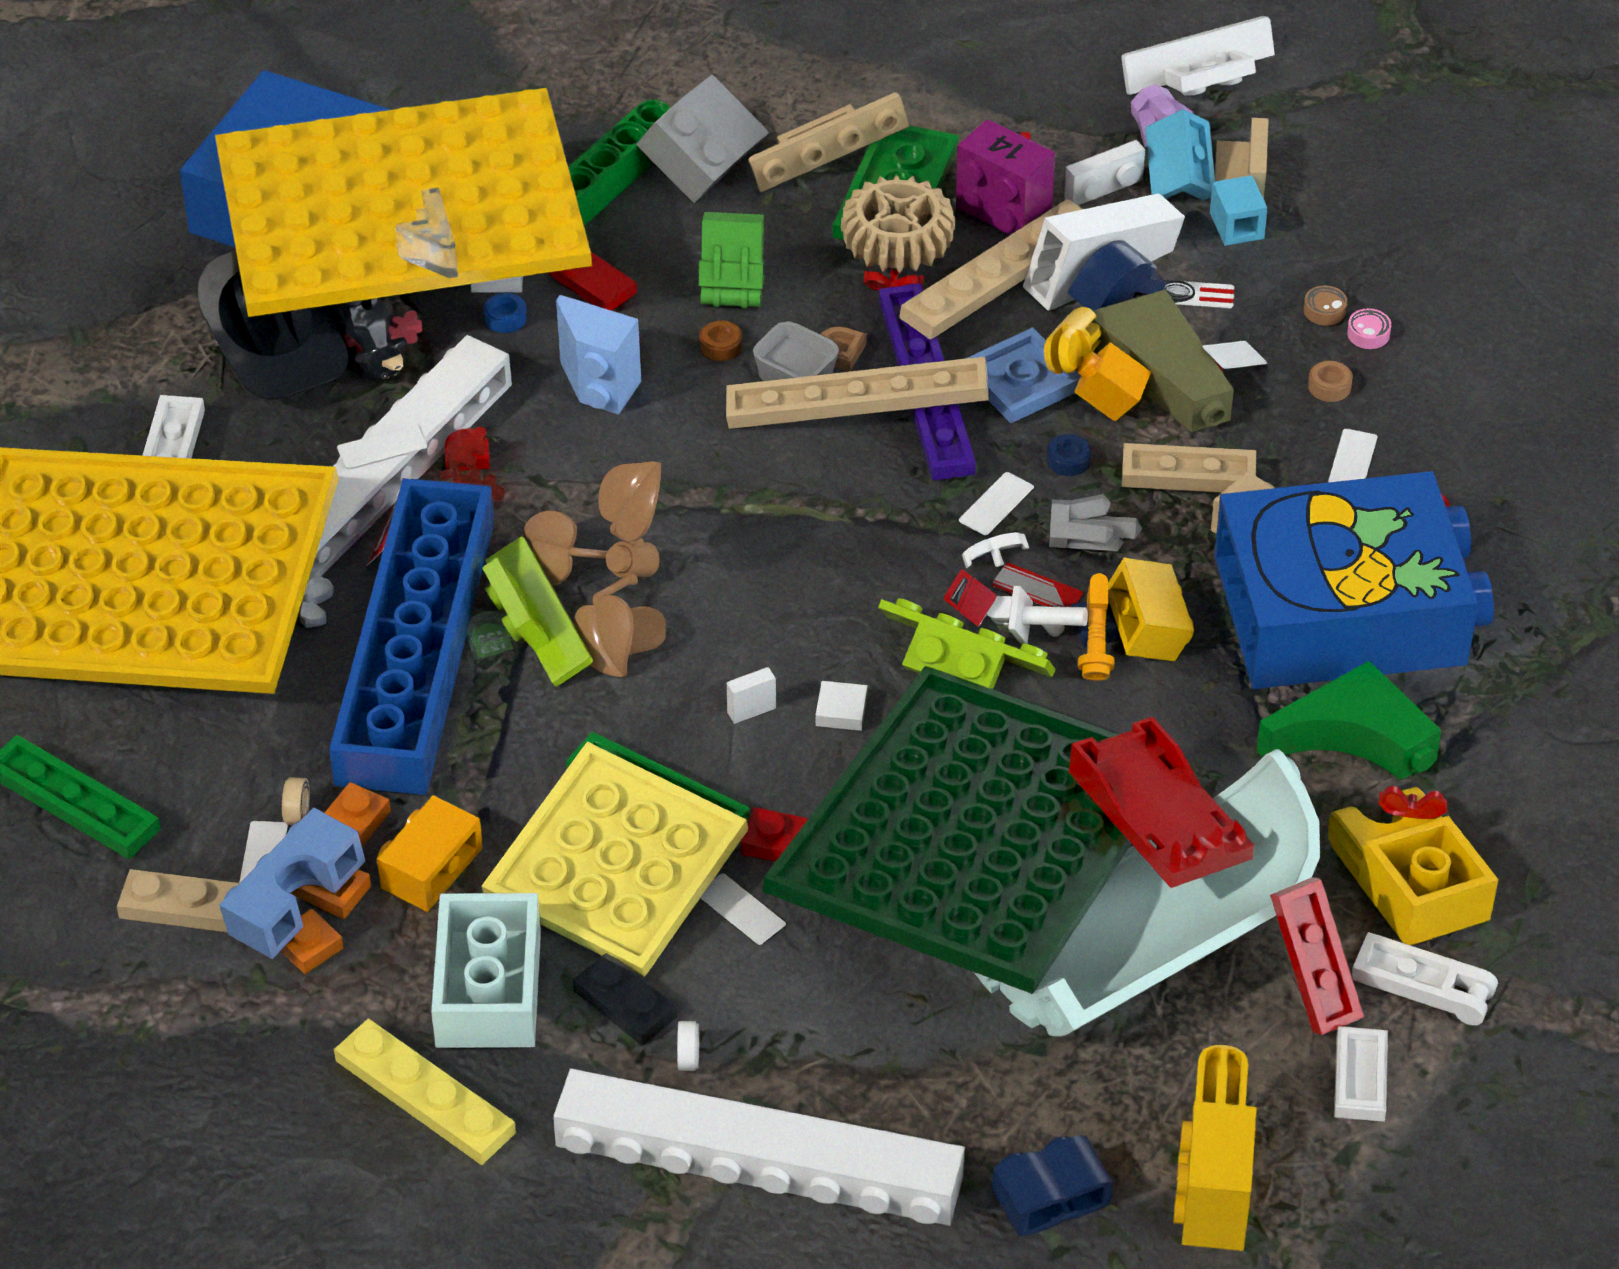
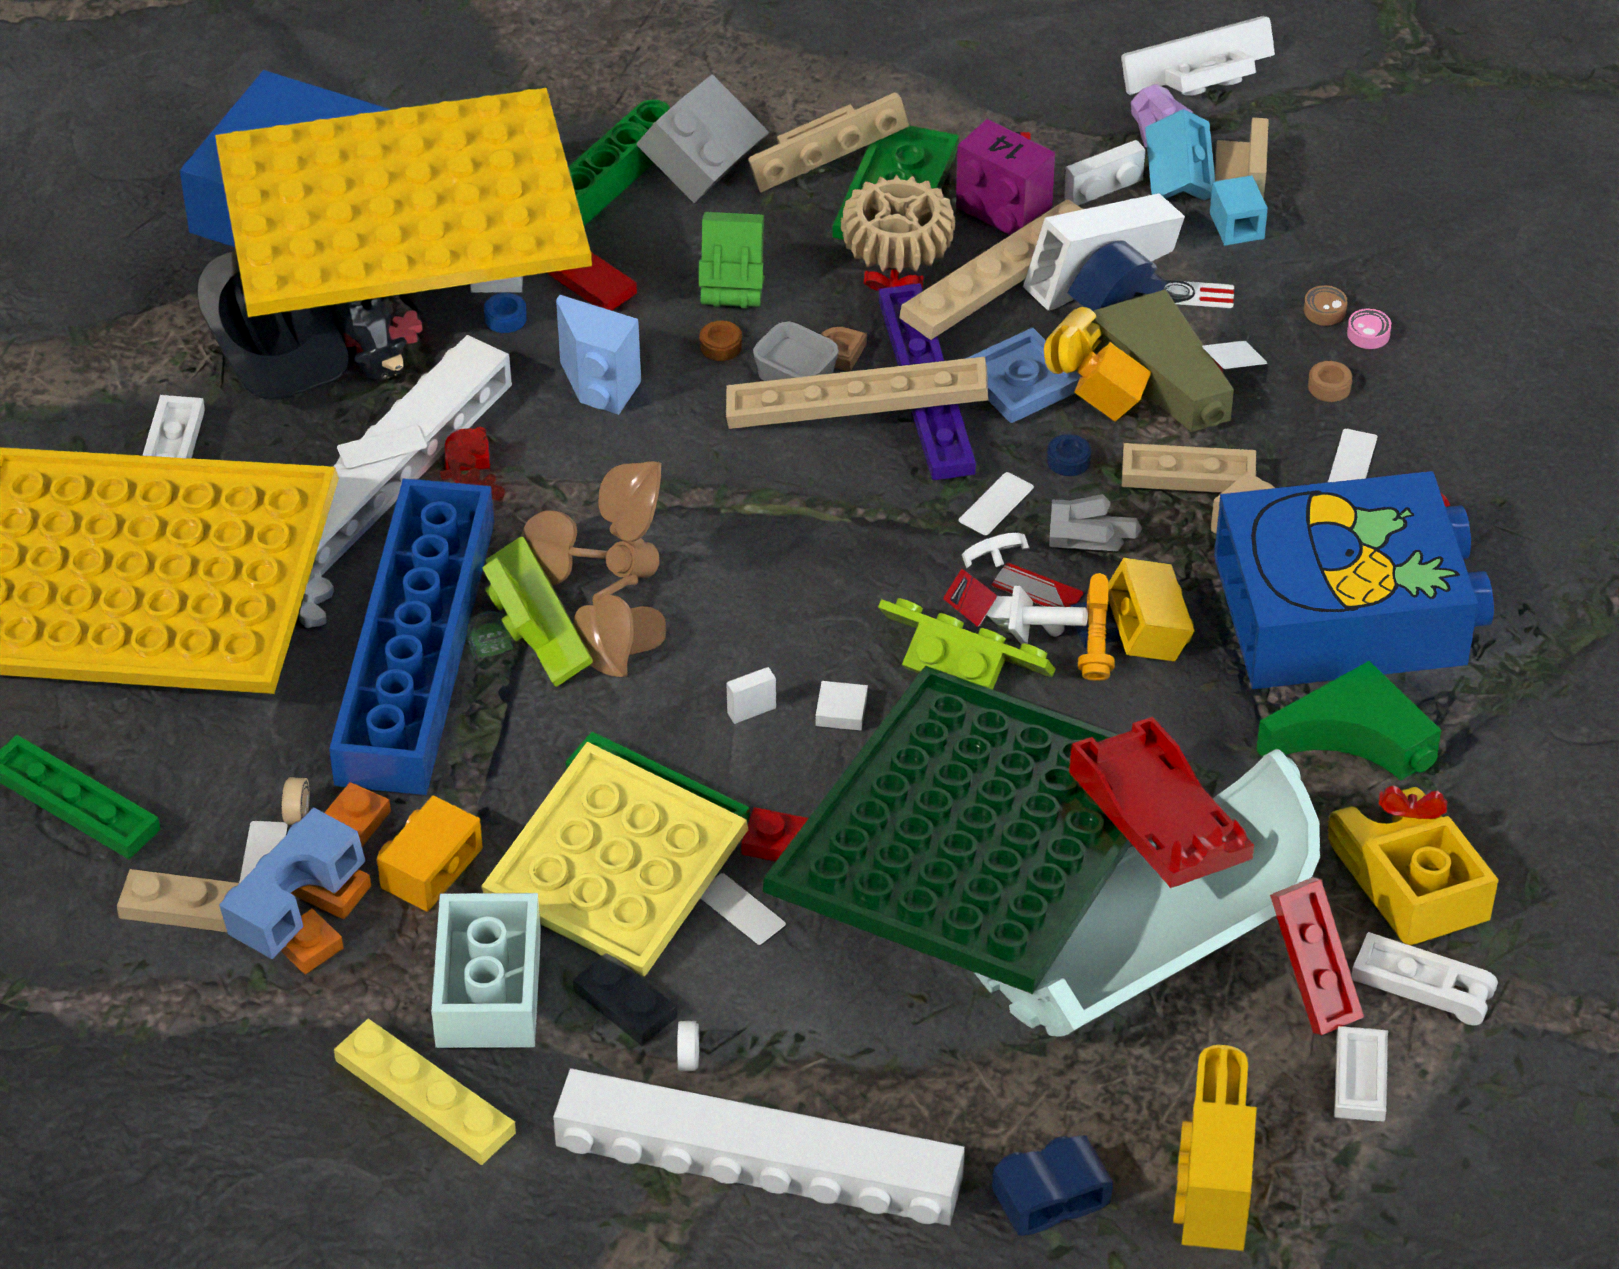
sticker [366,501,397,566] -> none
clear slope [395,187,458,278] -> none

